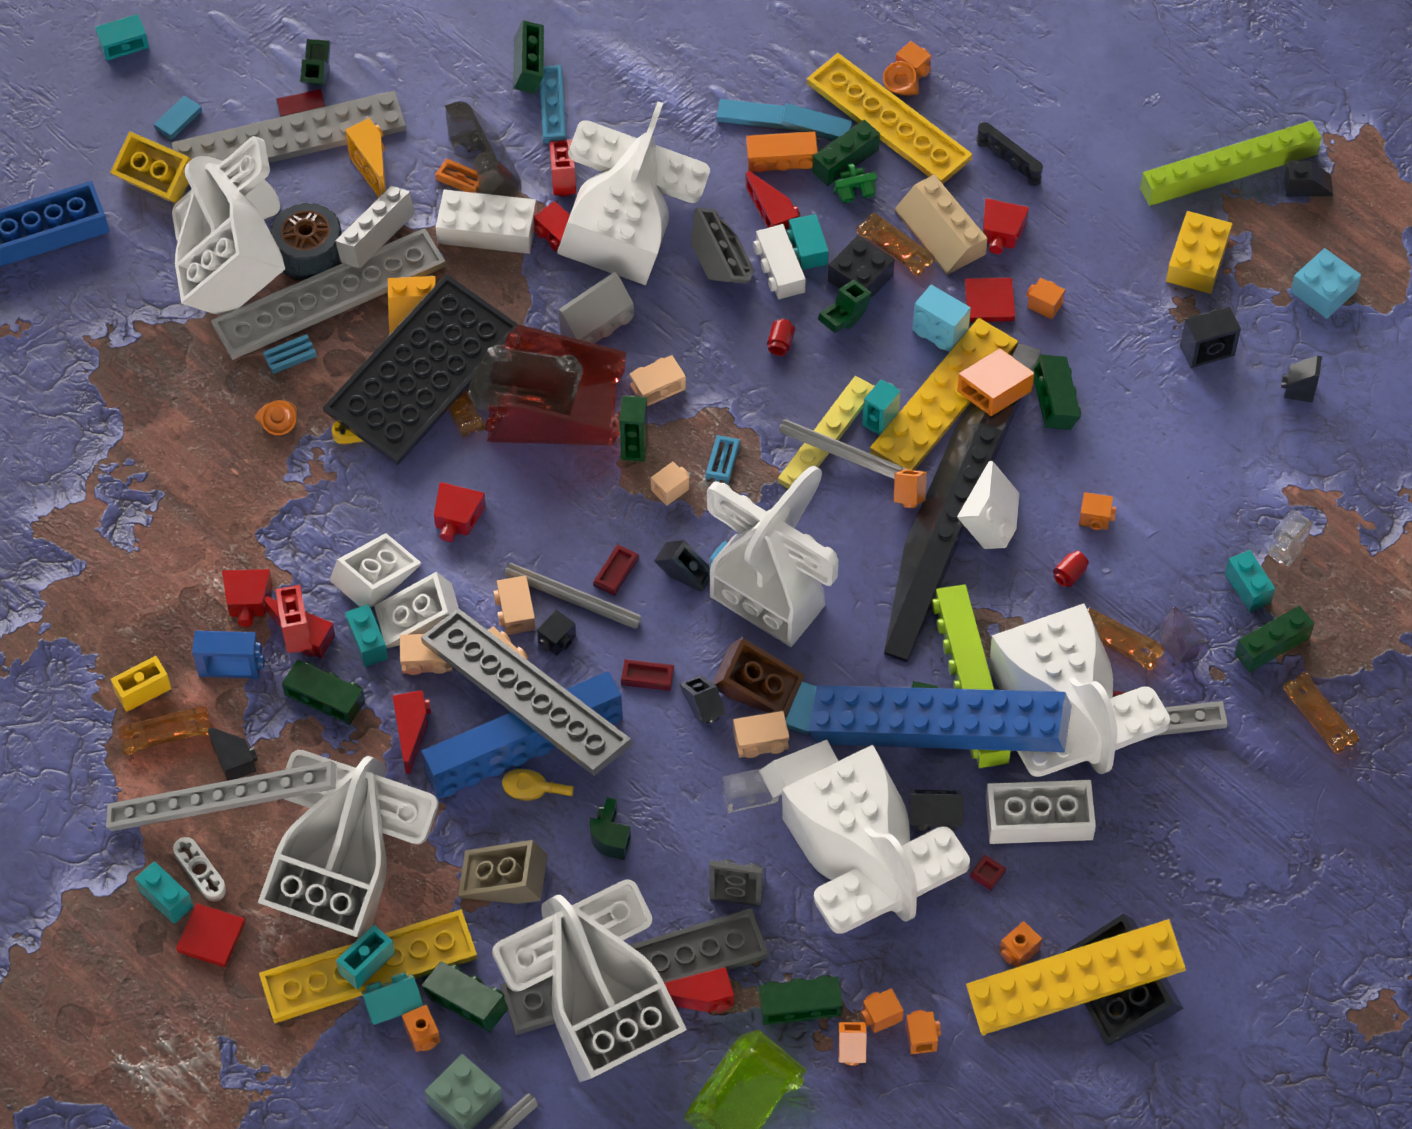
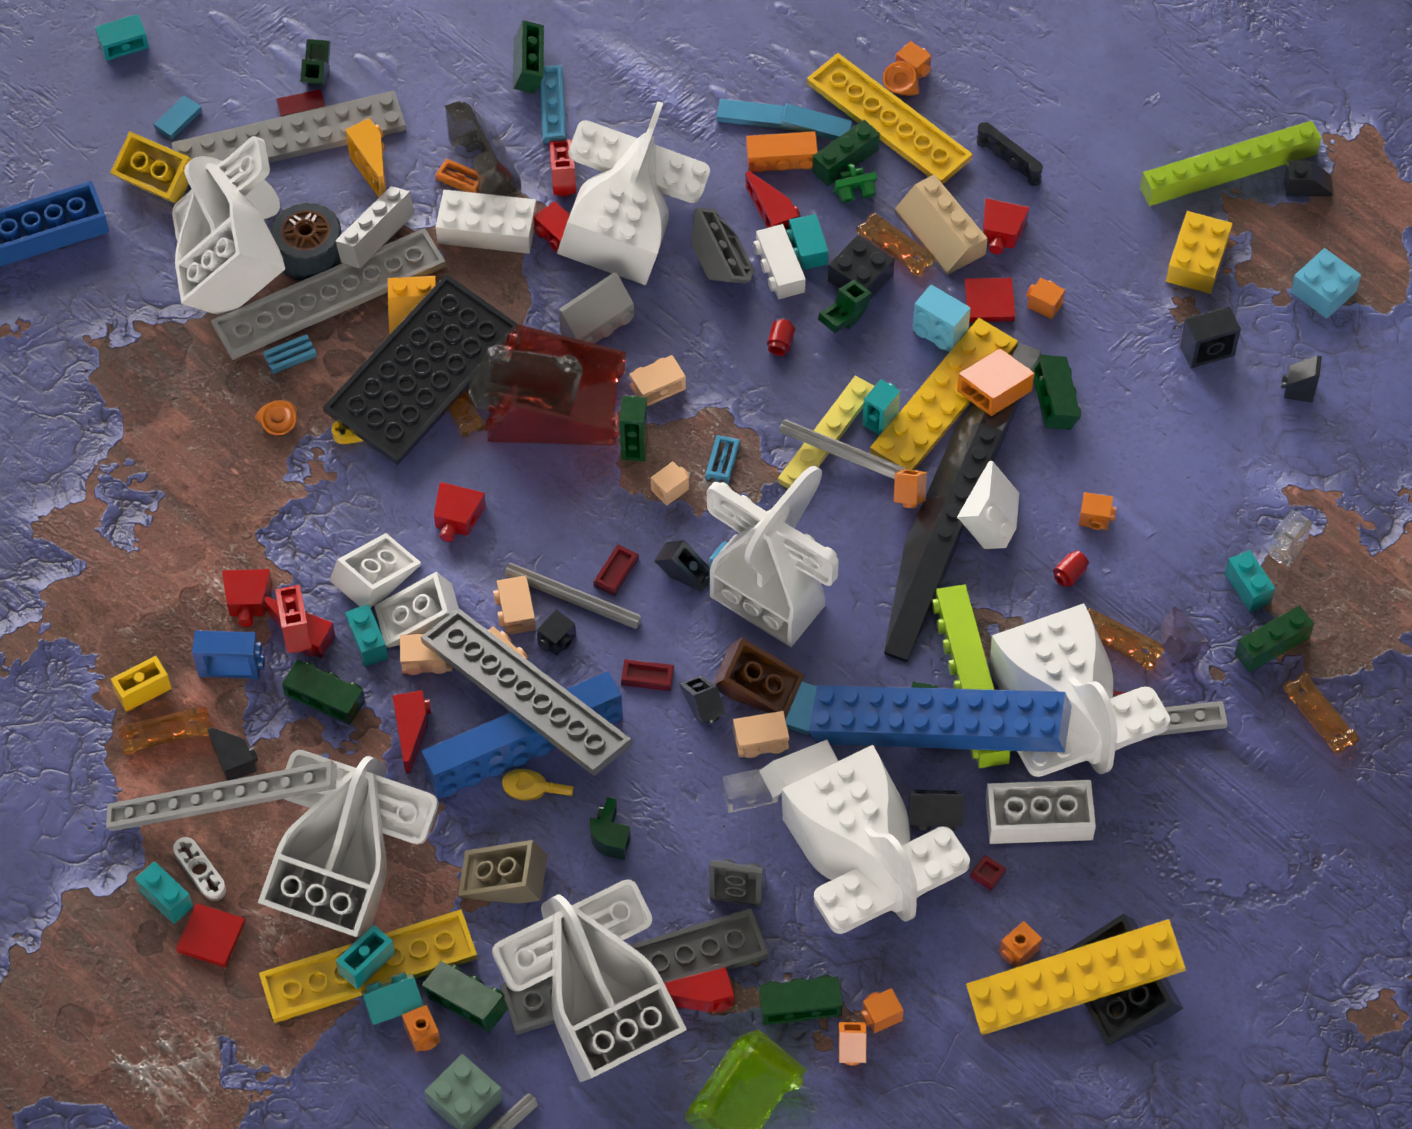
orange brick [906,1010,941,1055] -> none

